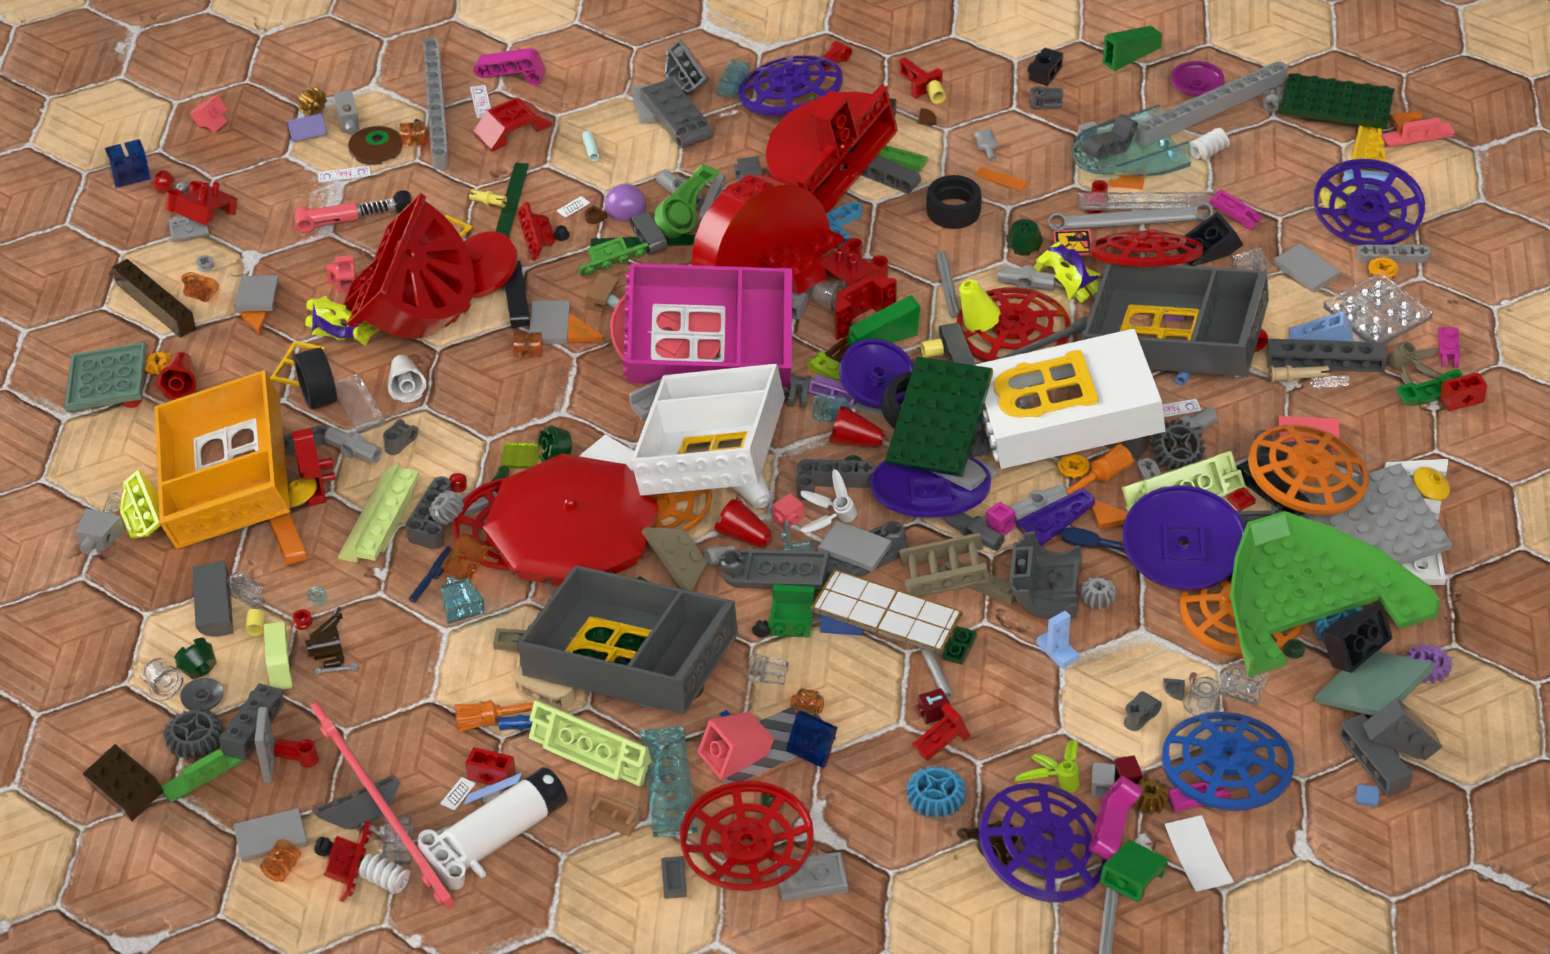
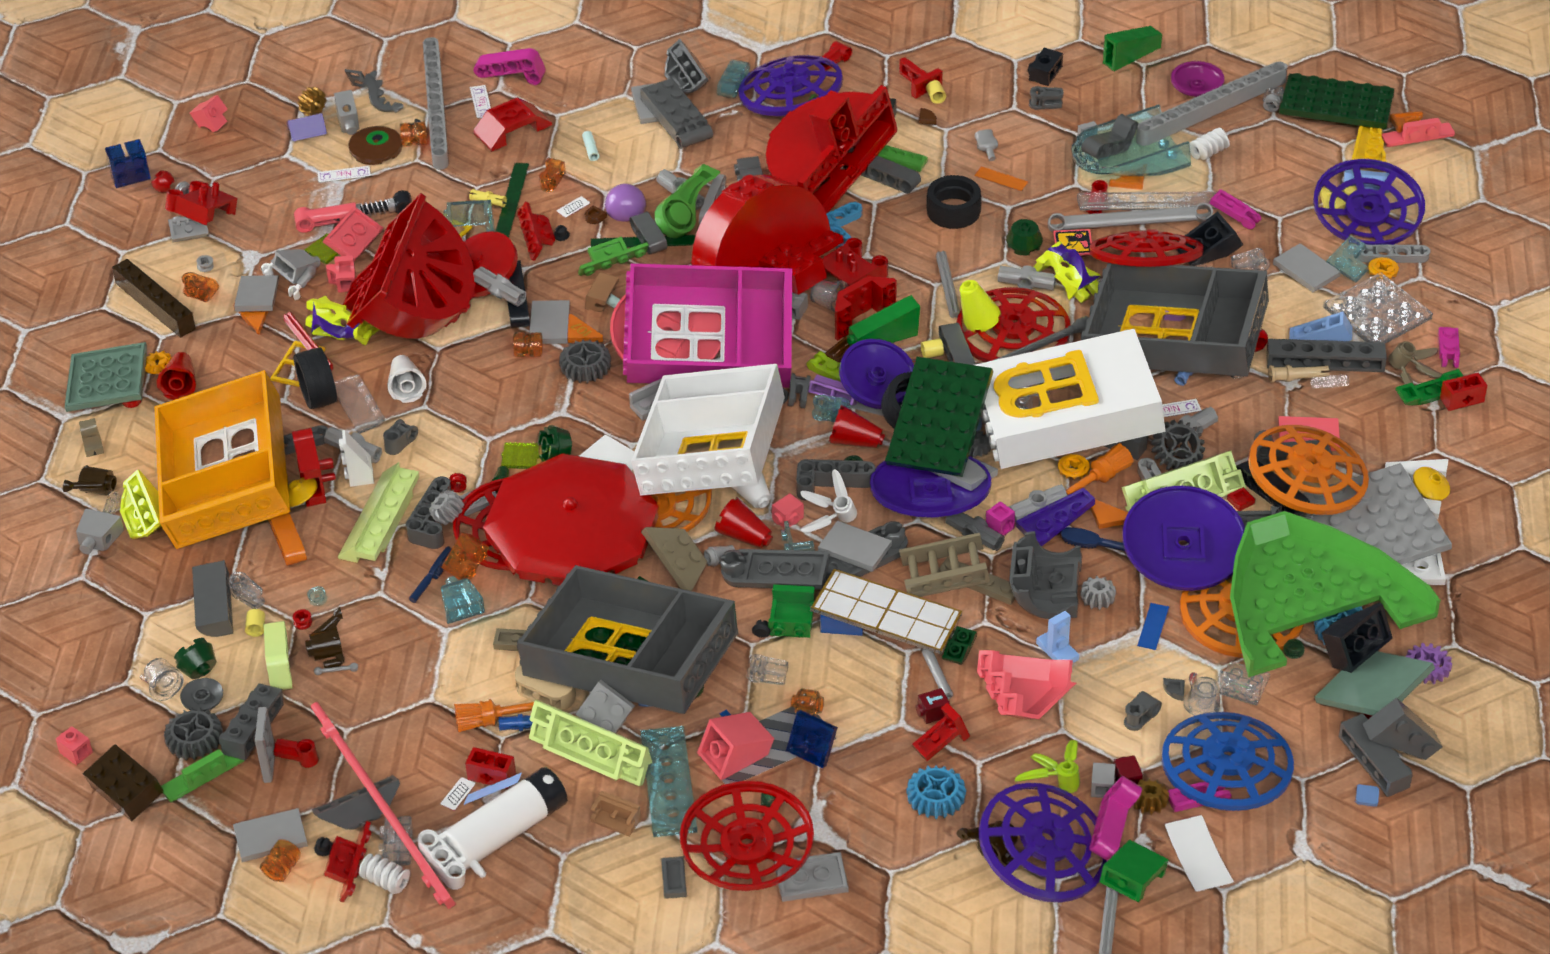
none -> coral brick [56,726,93,765]
none -> dark brown piece [63,465,117,496]
none -> dark tan leg [79,418,104,457]
none -> light grey torso [261,249,320,300]
none -> axle [283,312,334,371]
none -> clear neon green piece [304,233,339,265]
none -> coral tile [323,206,384,262]
none -> white slope [339,430,374,487]
none -> dark grey piece [345,69,404,113]
none -> clear light blue panel [443,200,494,232]
none -> light grey piece [473,267,527,307]
none -> clear orange leg [539,157,566,192]
none -> dark grey gear [559,339,611,383]
none -> light grey plate [576,680,635,733]
none -> coral panel [977,650,1076,719]
none -> blue sticker [1137,603,1169,650]
none -> clear light blue plate [1327,235,1368,283]

